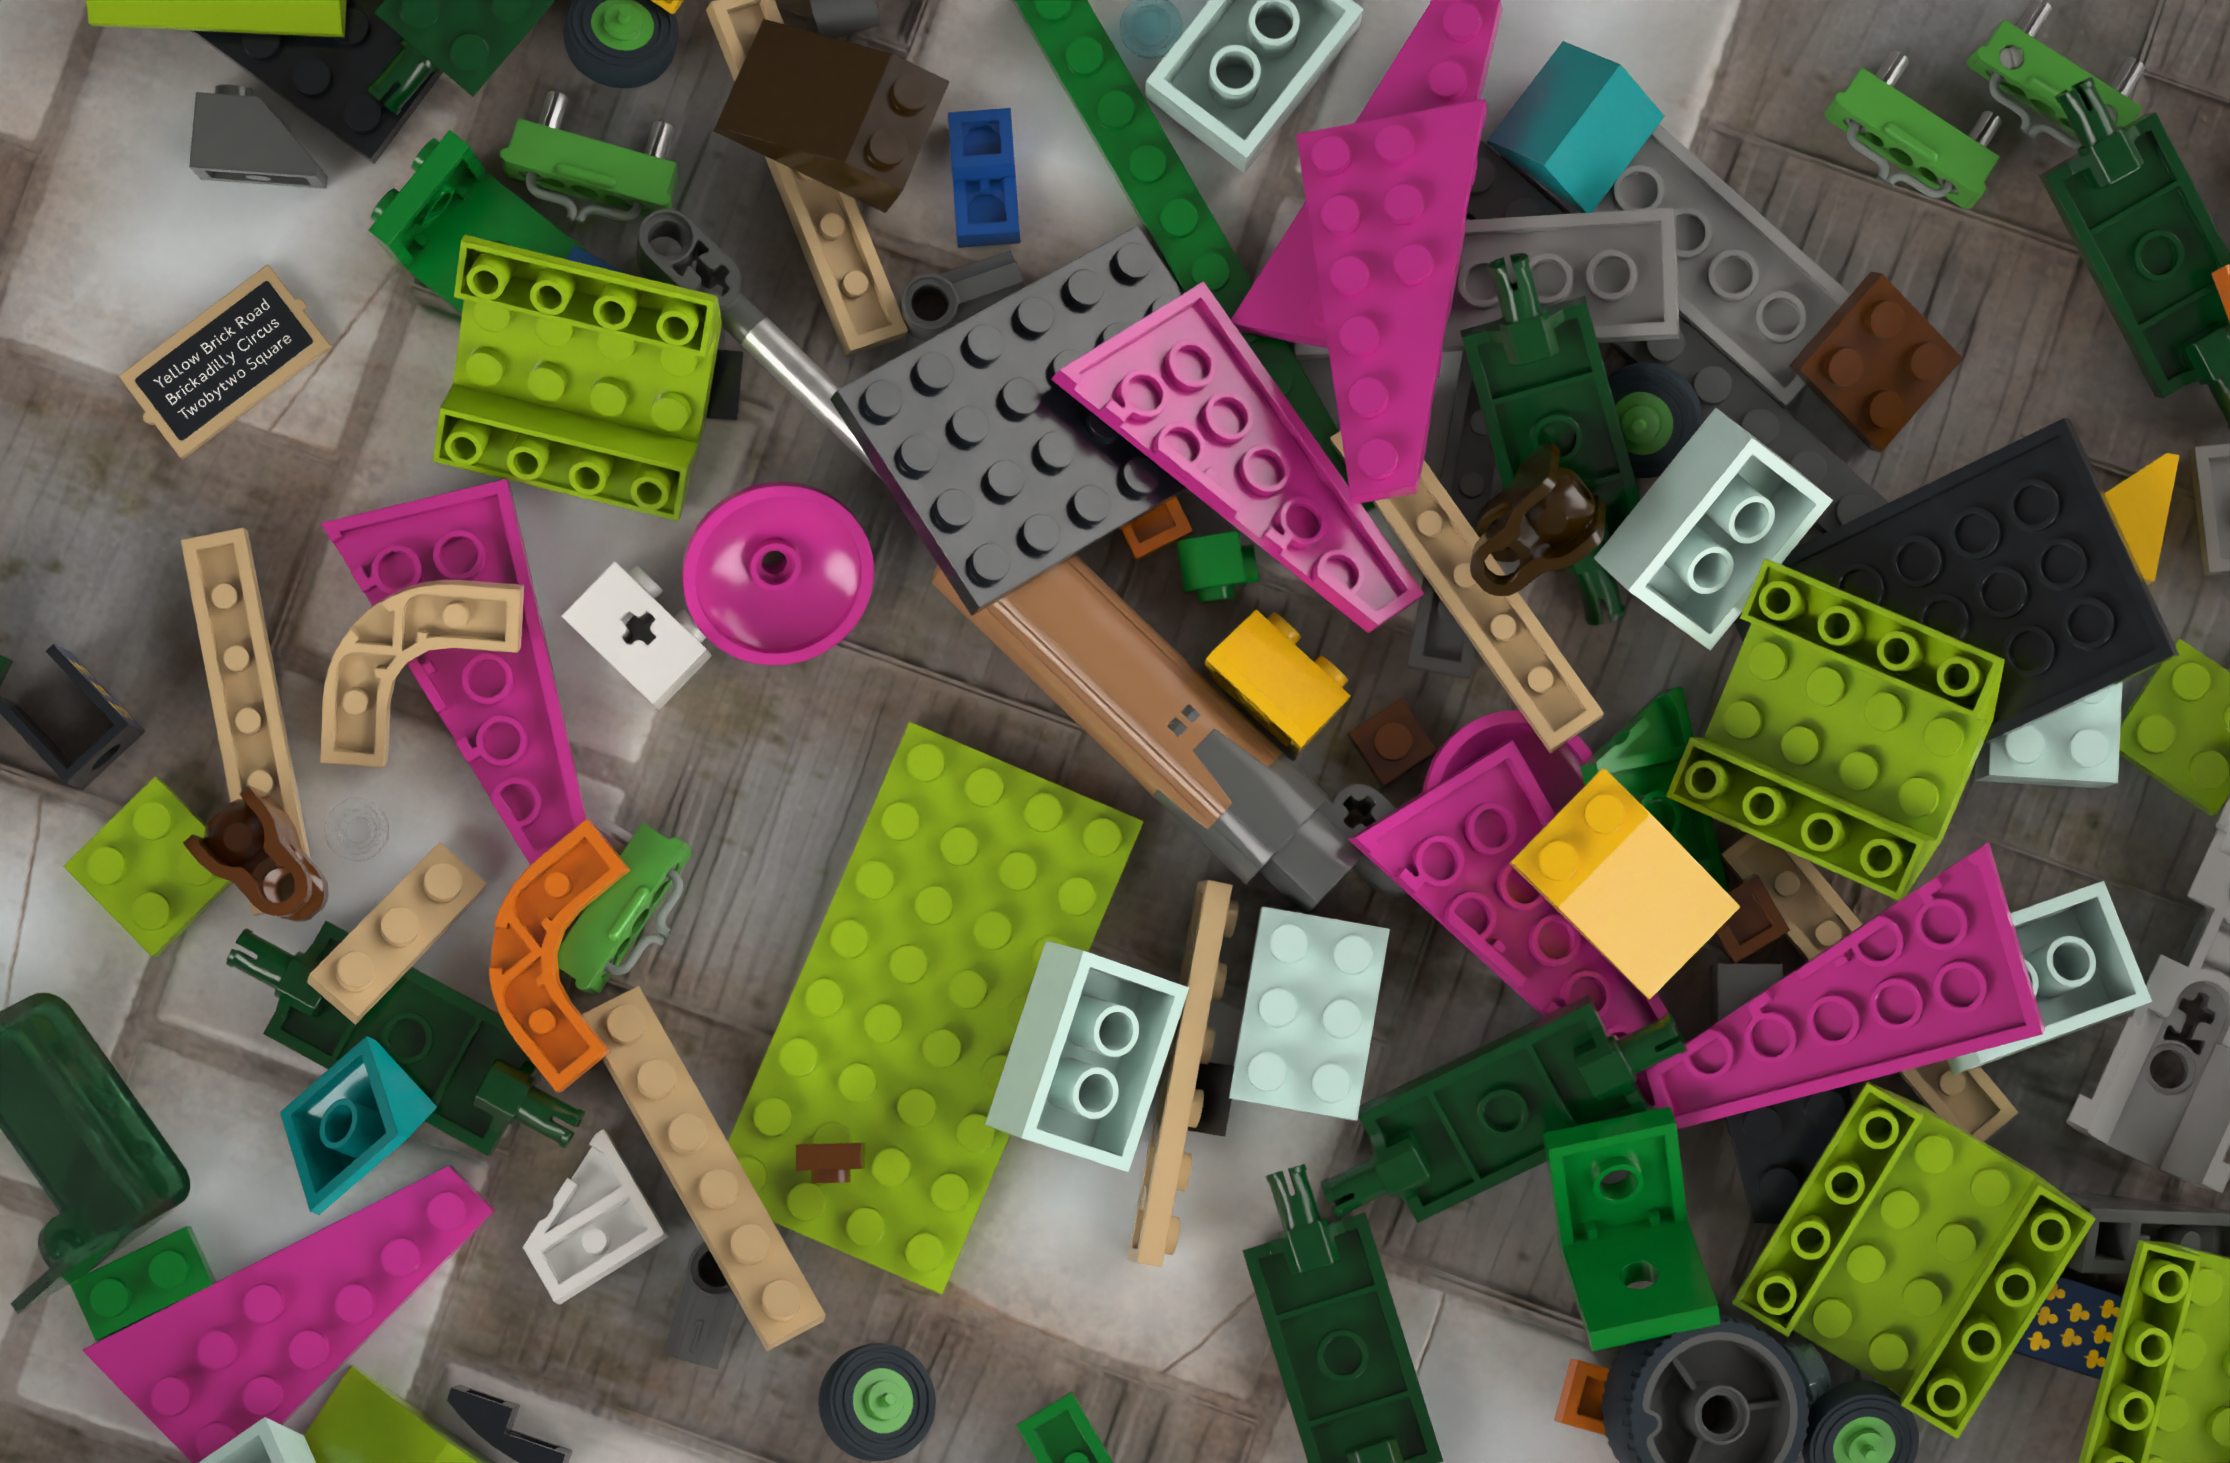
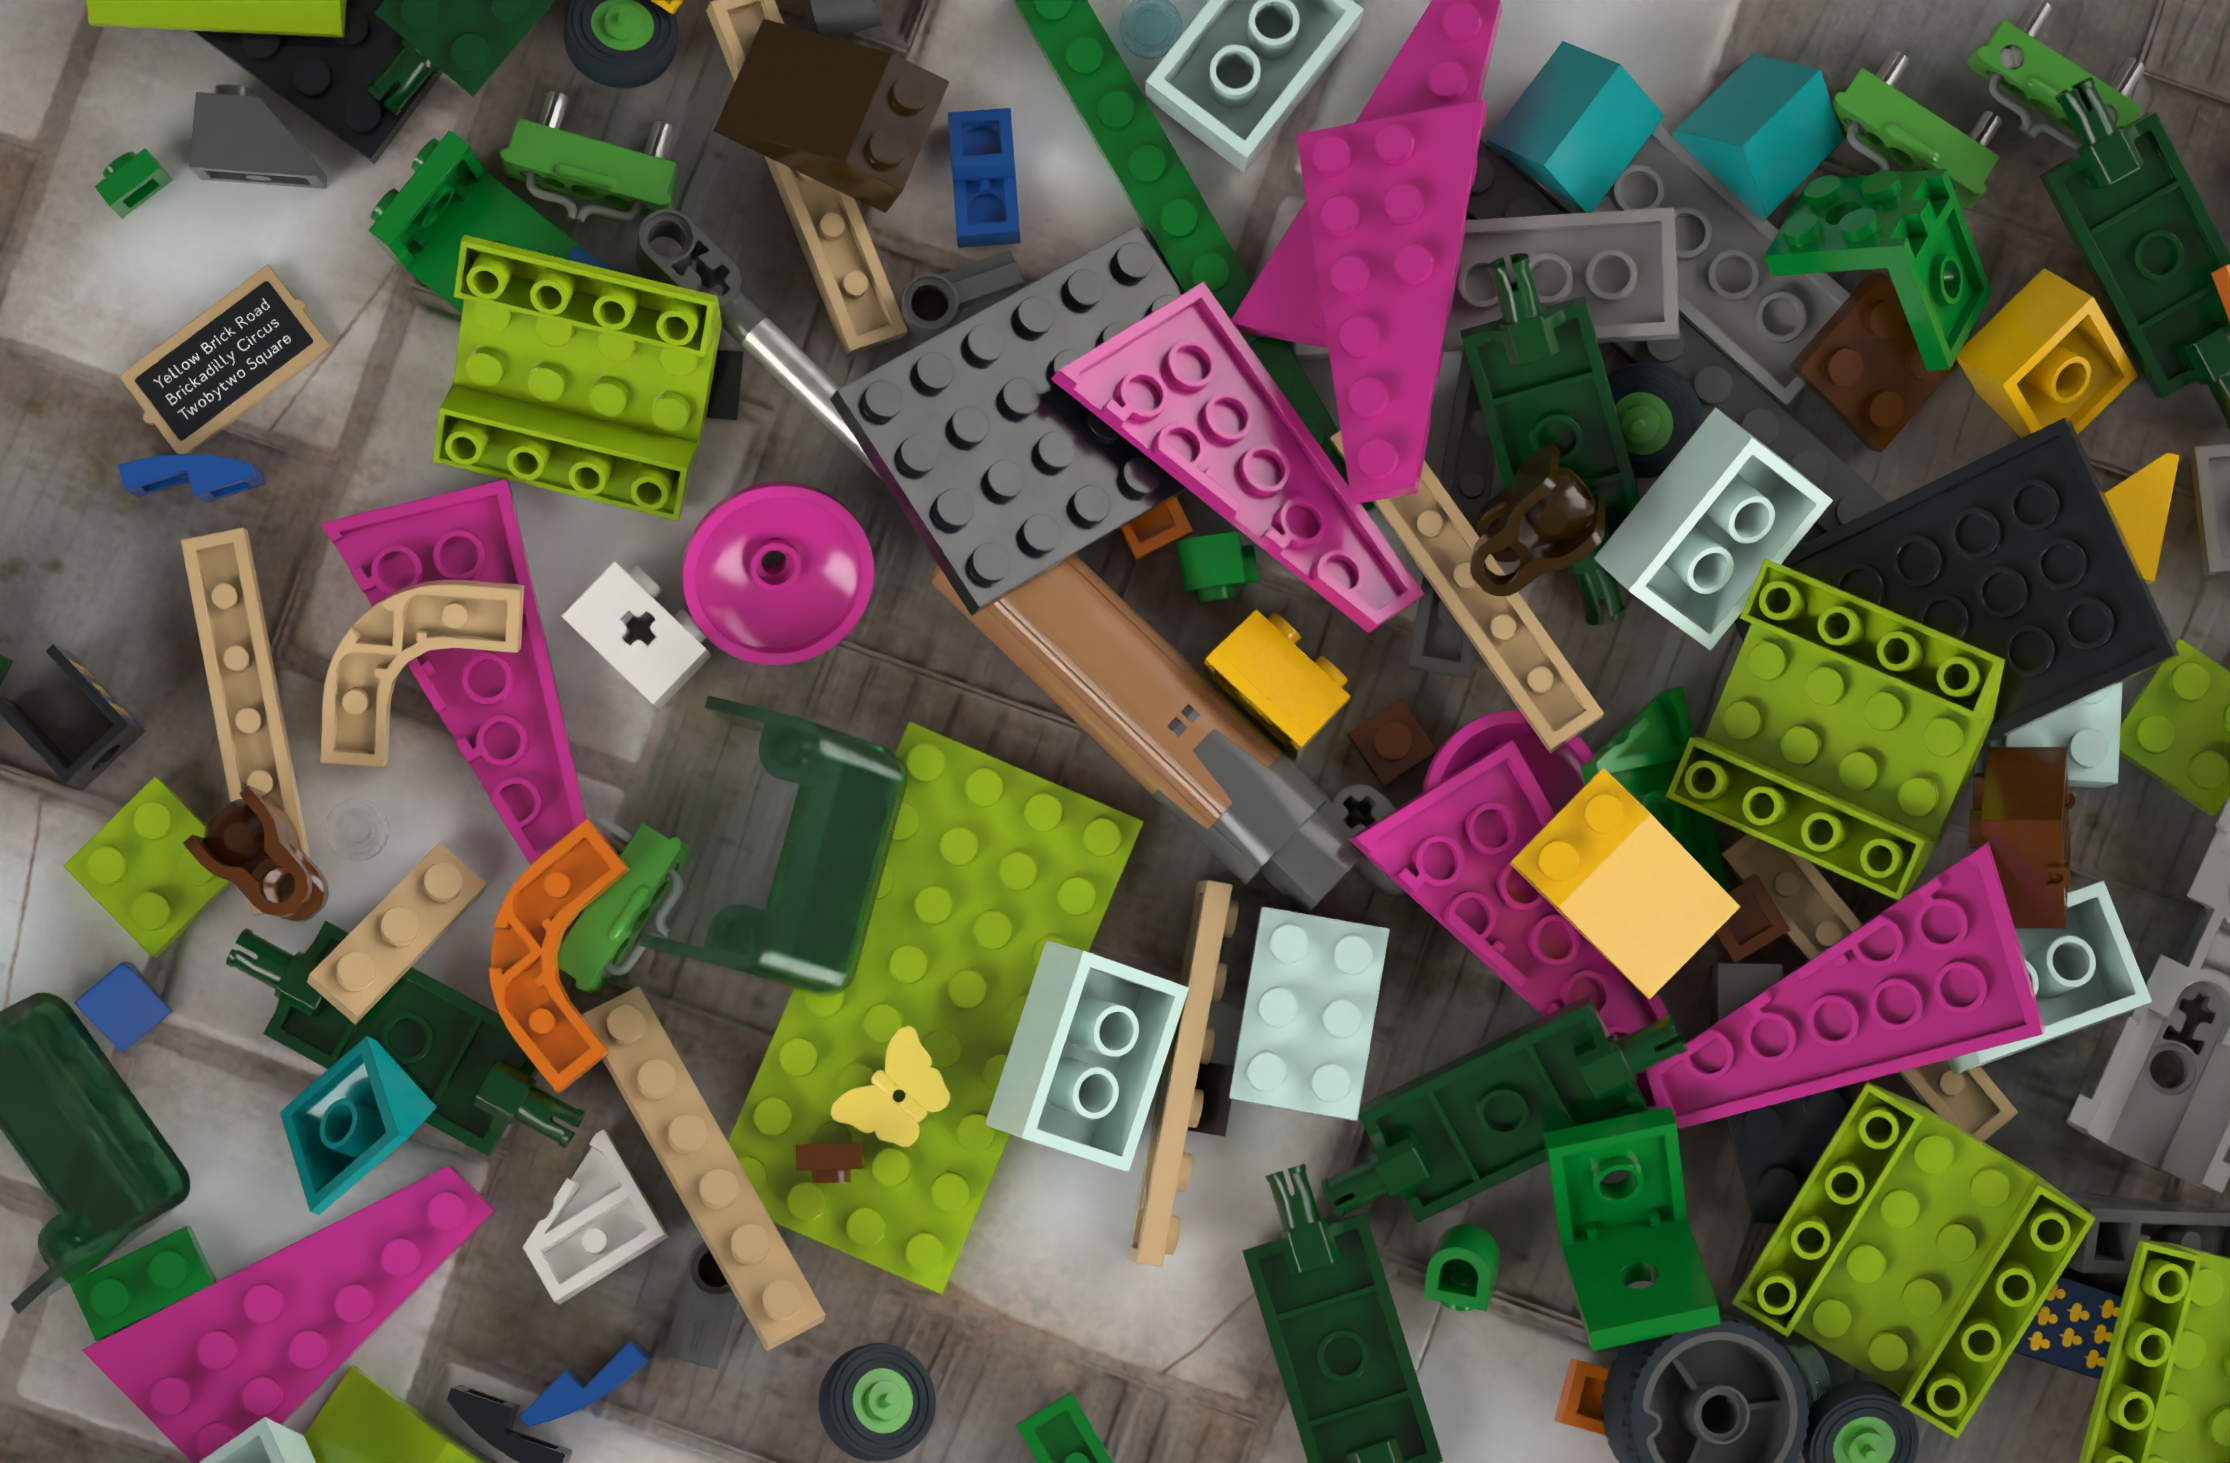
none -> blue slope [75,961,173,1053]
none -> green plate [94,148,173,219]
none -> blue slope [118,454,266,503]
none -> blue slope [519,1340,654,1427]
none -> clear green windscreen [639,695,907,997]
none -> light yellow animal [830,1026,951,1147]
none -> green plate [1423,1224,1500,1311]
none -> teal slope [1671,54,1844,222]
none -> green bracket [1764,169,1992,371]
none -> yellow slope [1956,268,2138,438]
none -> reddish brown brick [1969,747,2076,928]

